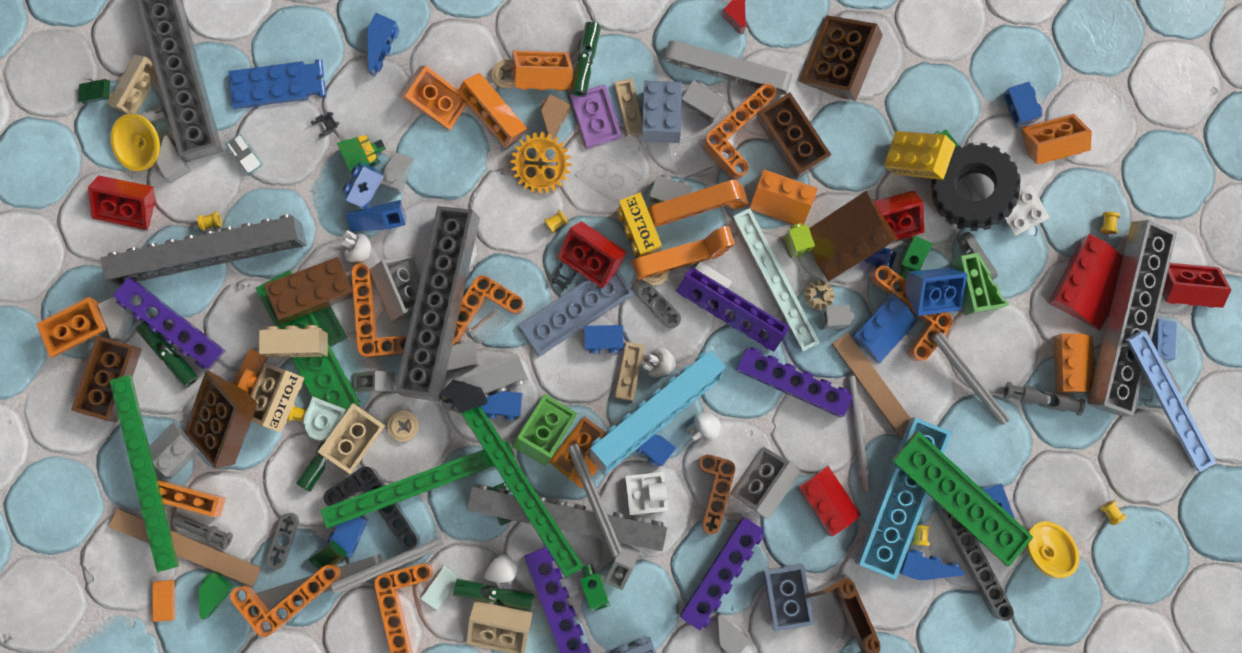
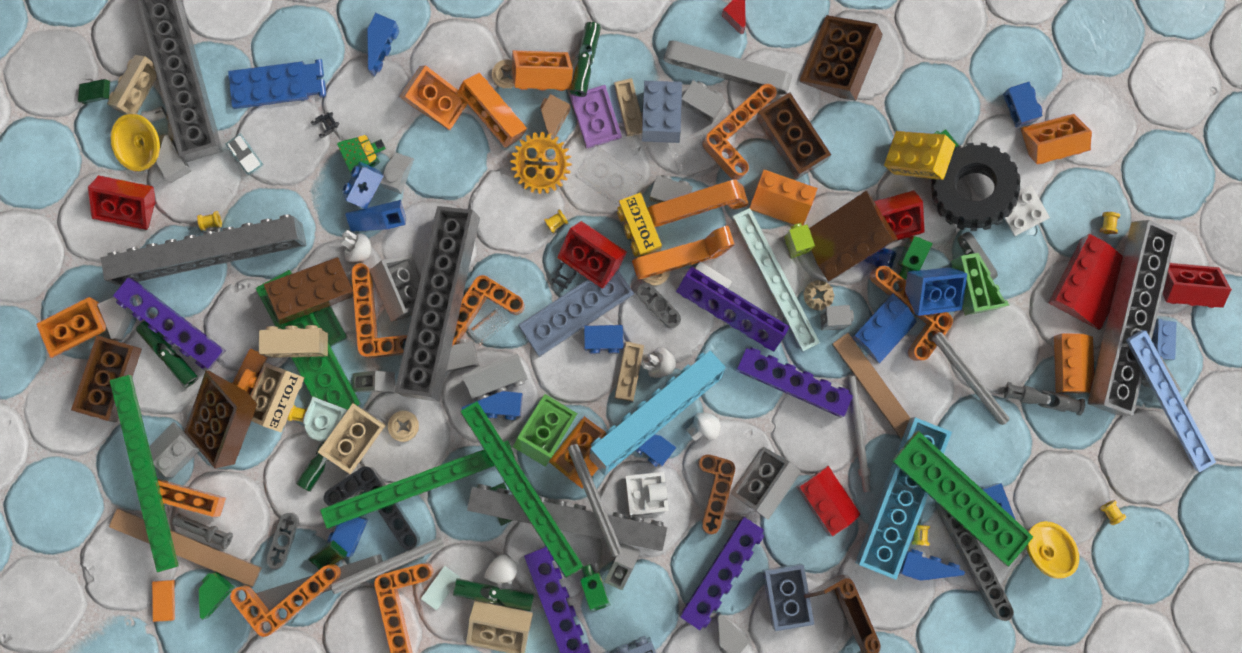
black slope [439,379,488,413] -> none

